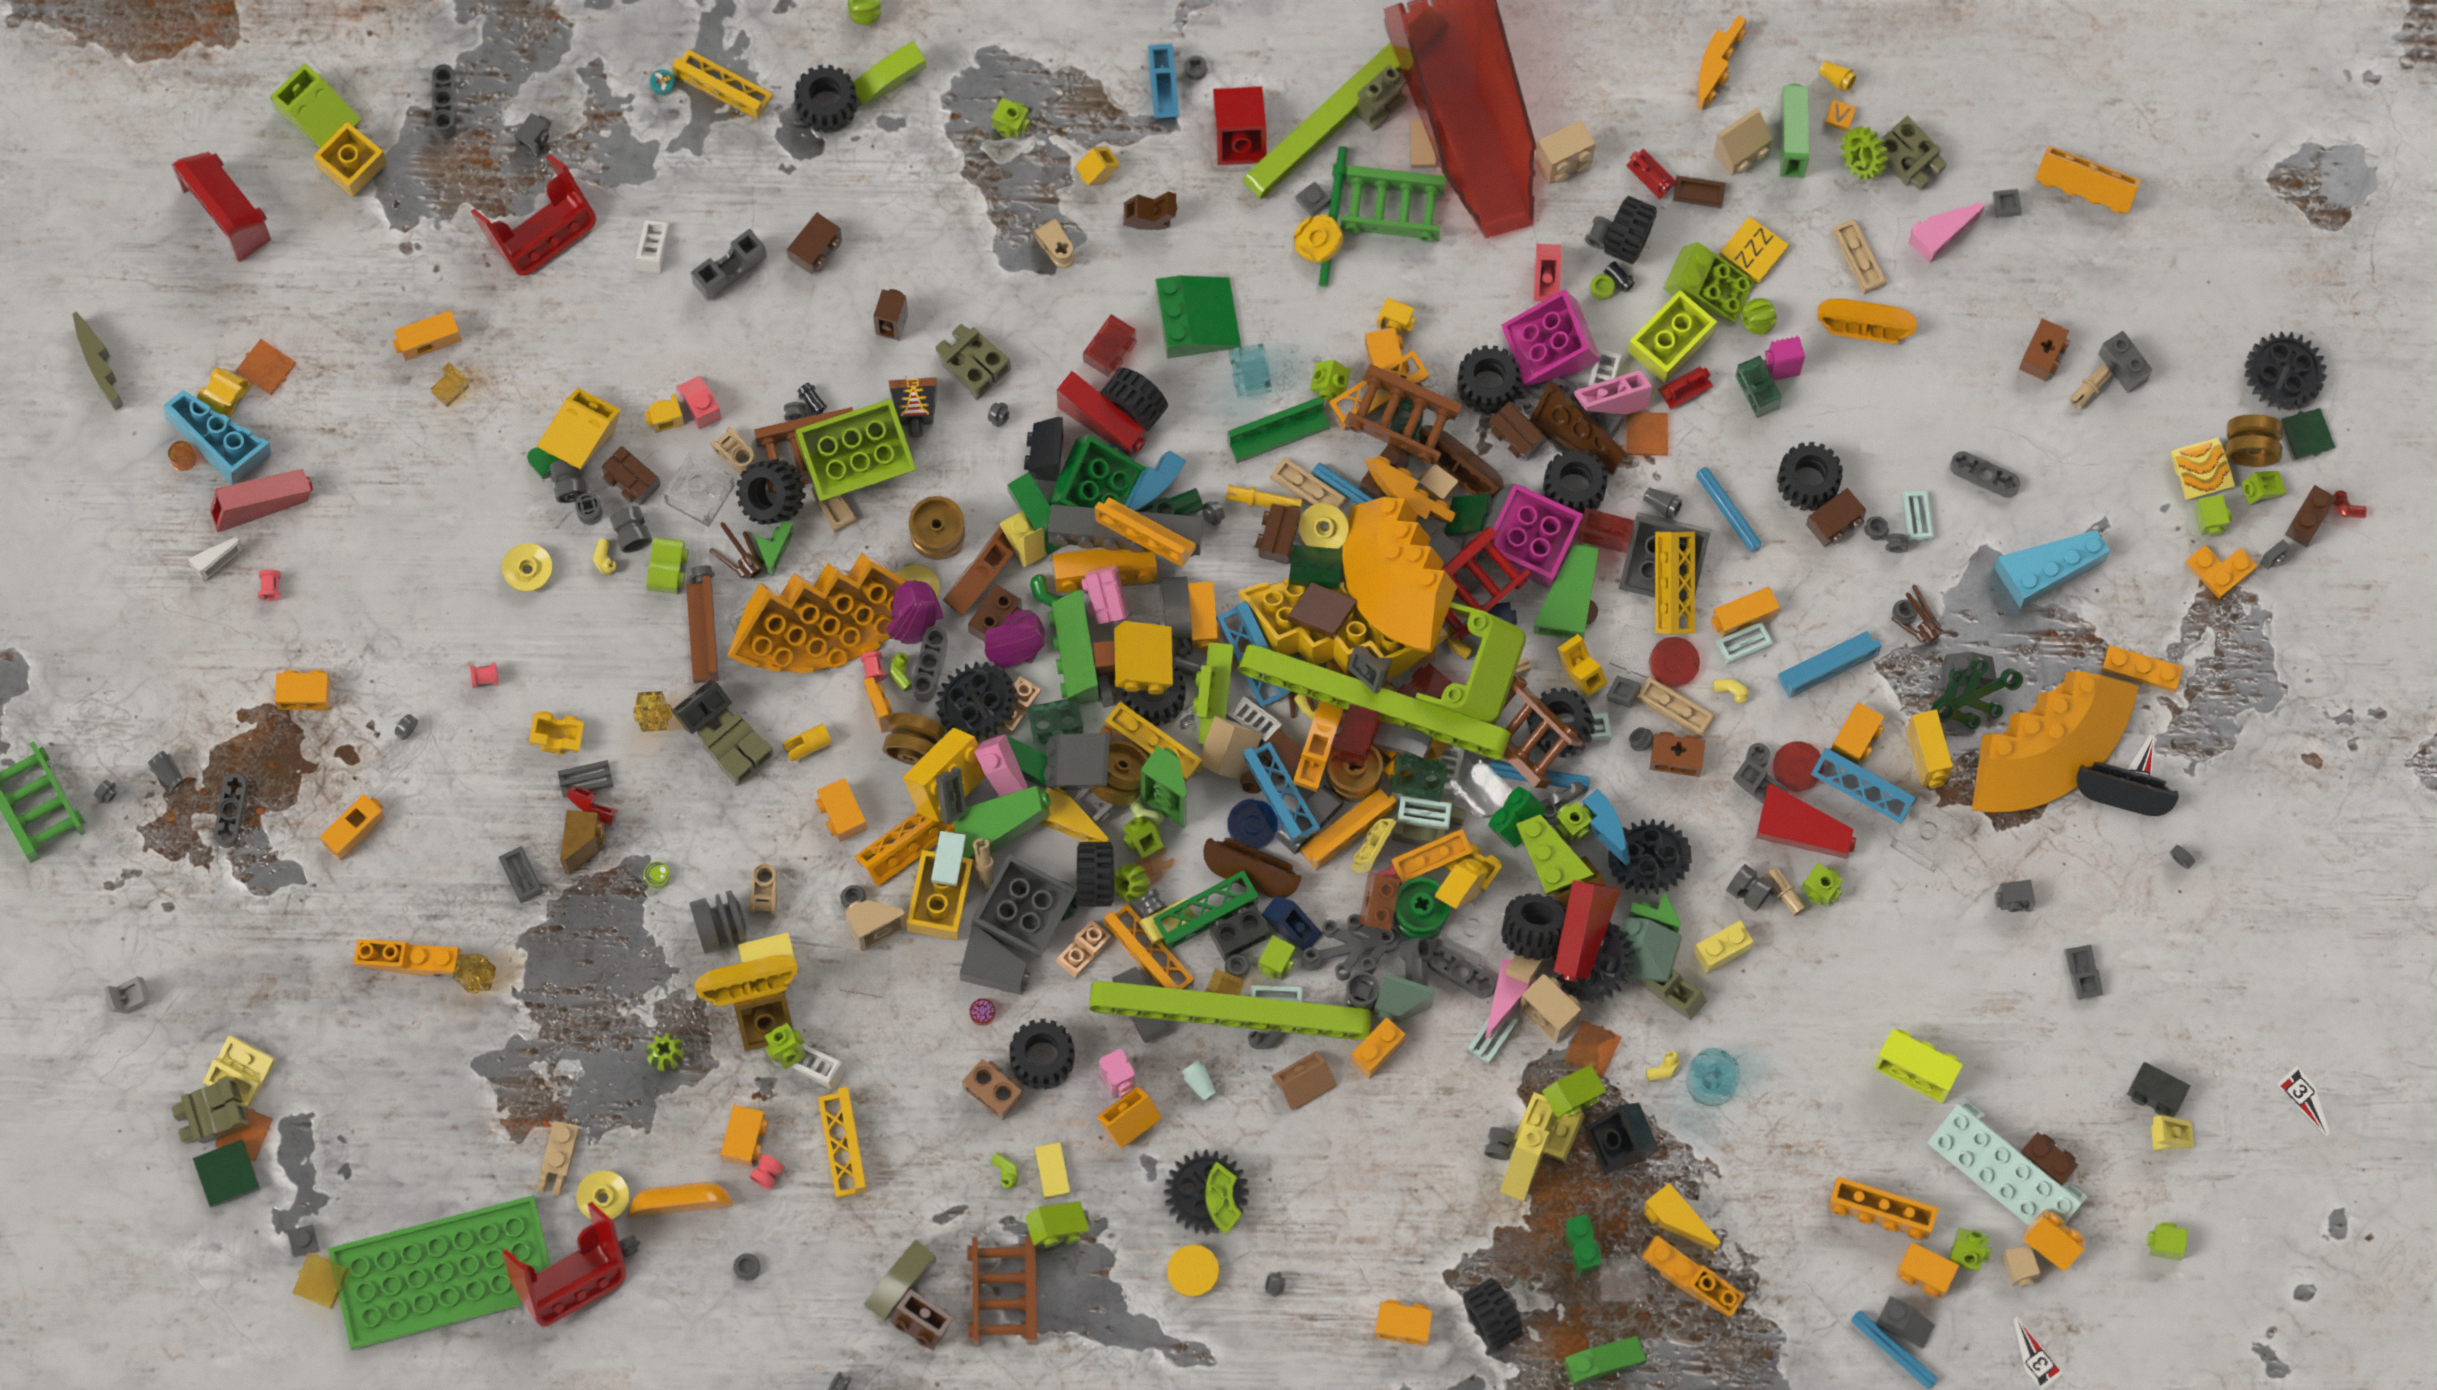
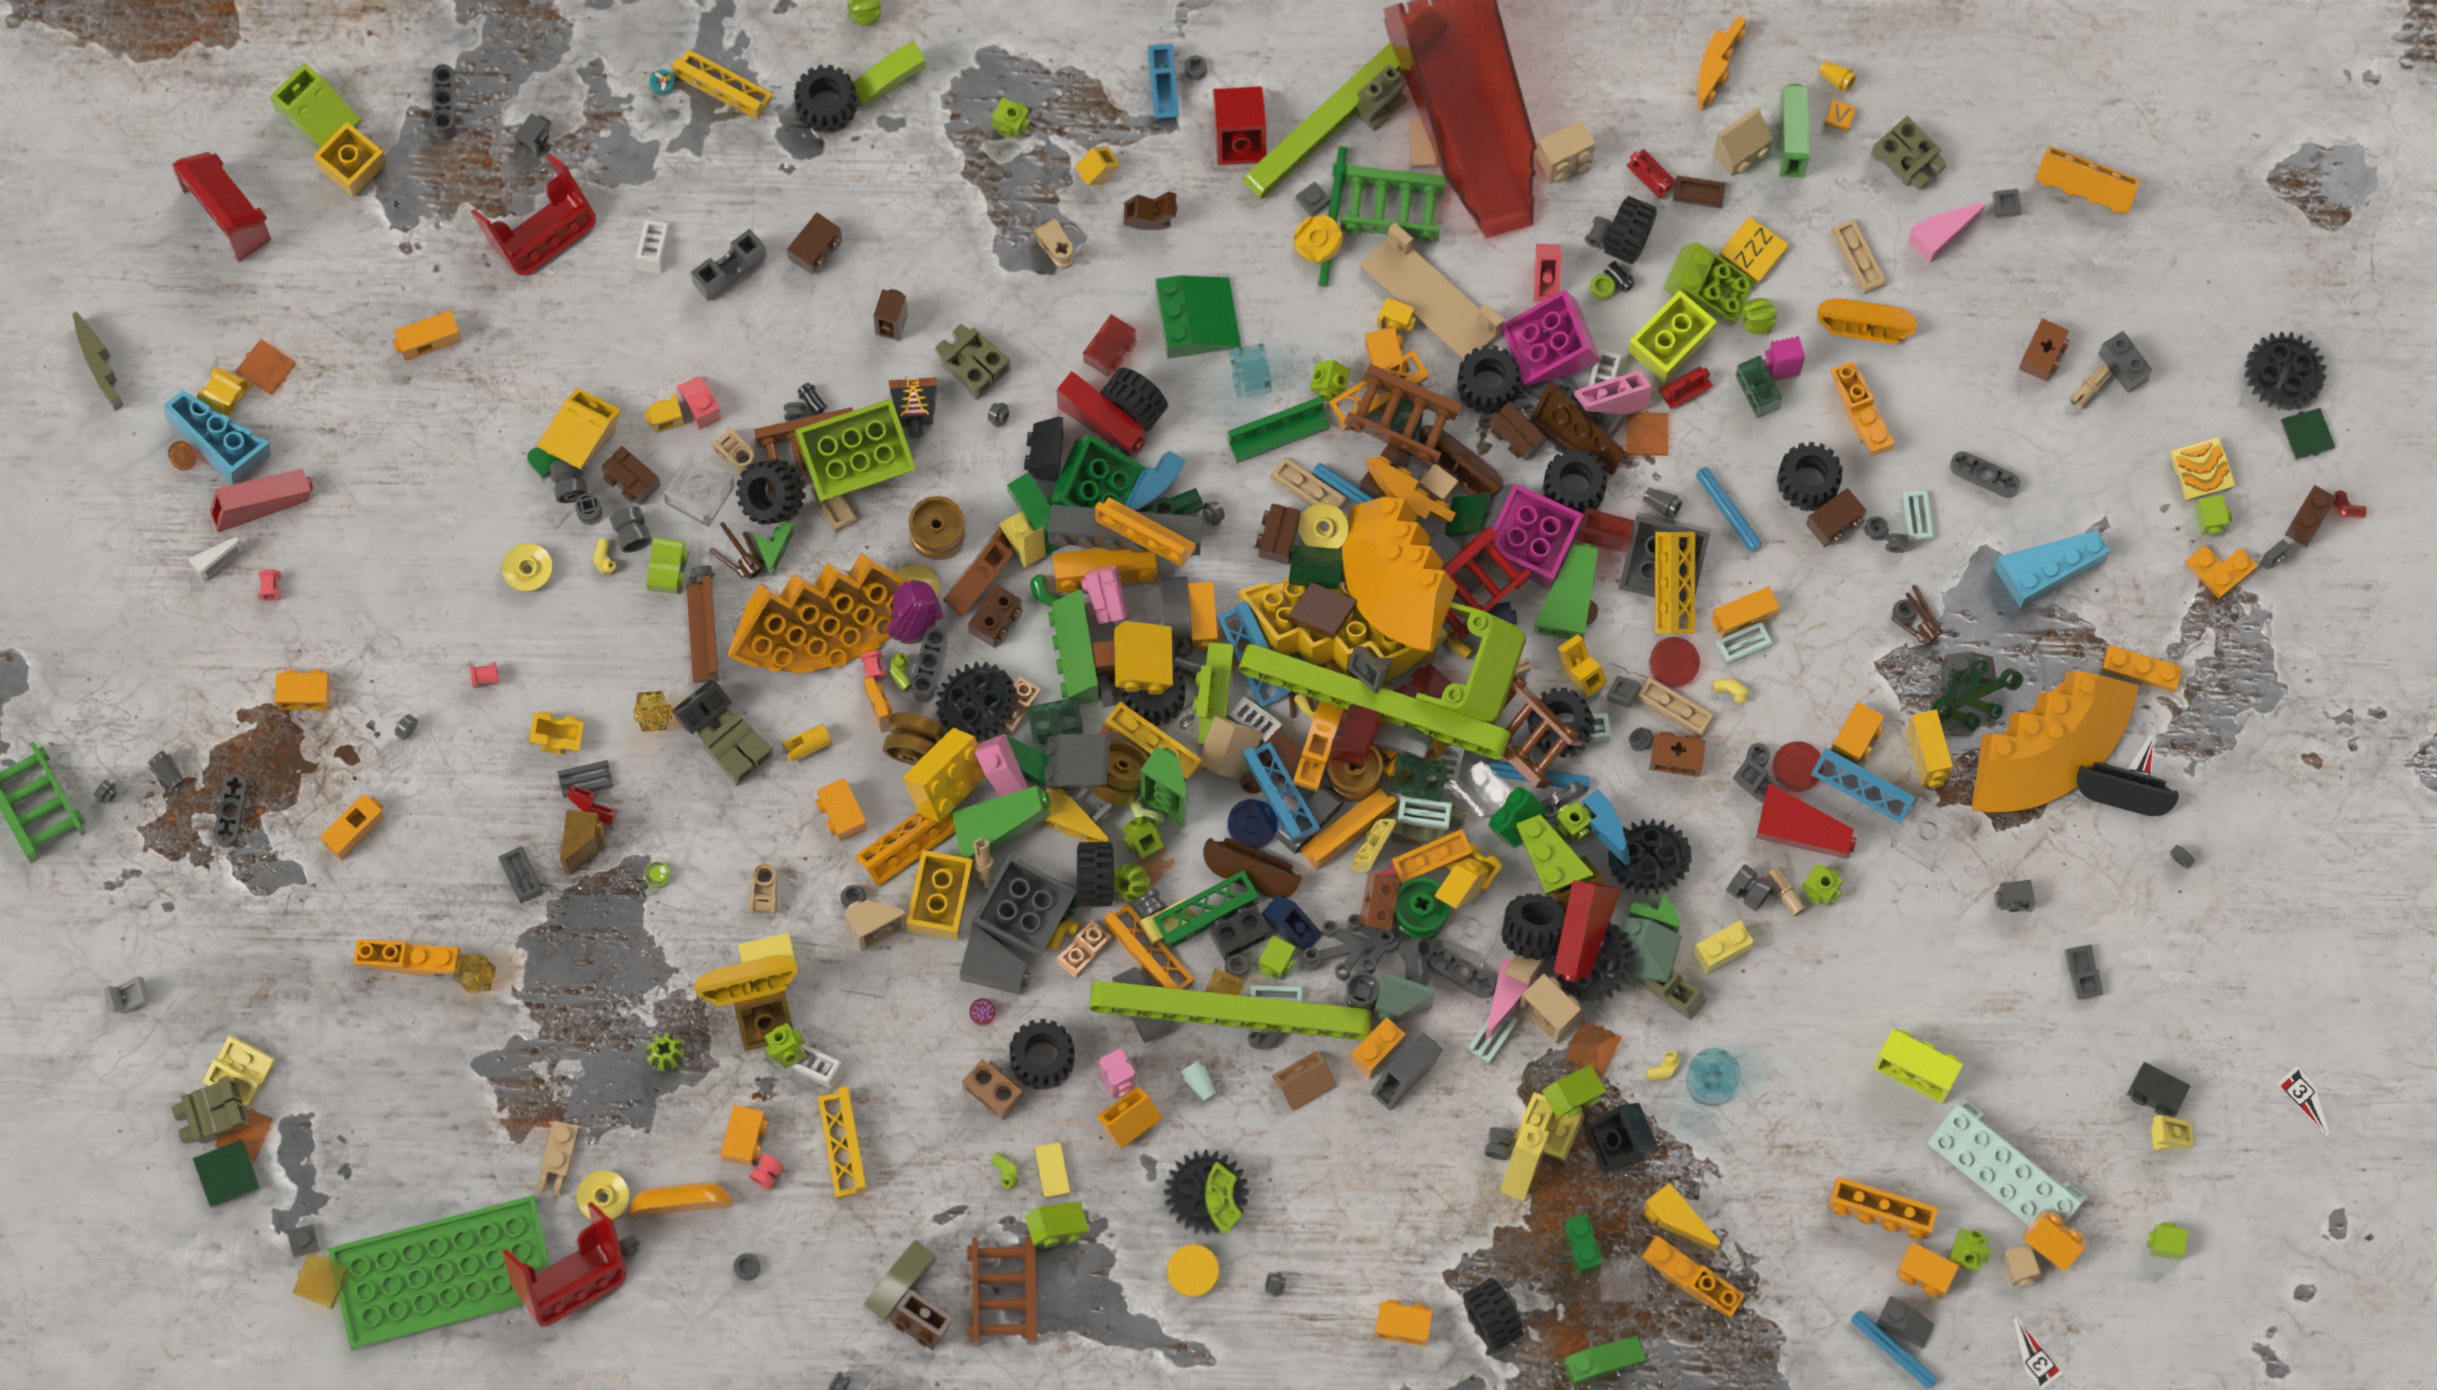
clear yellow panel [430,362,469,407] -> none
dark grey wheel [689,890,747,954] -> none
light aqua tile [931,831,966,886] -> none
dark grey tile [936,767,967,824] -> none
magenta hair [984,610,1045,669] -> none
yellow pin [1225,484,1302,510] -> none
dark azure fence [1777,631,1882,699] -> none
lime gear [1840,125,1888,180] -> none
reddish brown brick [2021,1132,2079,1185] -> none
pearl gold wheel [2226,414,2283,467] -> none
lime bracket [2241,471,2286,505] -> none
none -> yellow arm [1047,919,1080,951]
none -> tan bracket [1361,223,1504,360]
none -> dark grey slope [1371,1033,1443,1111]
none -> light orange slope [1830,361,1895,457]

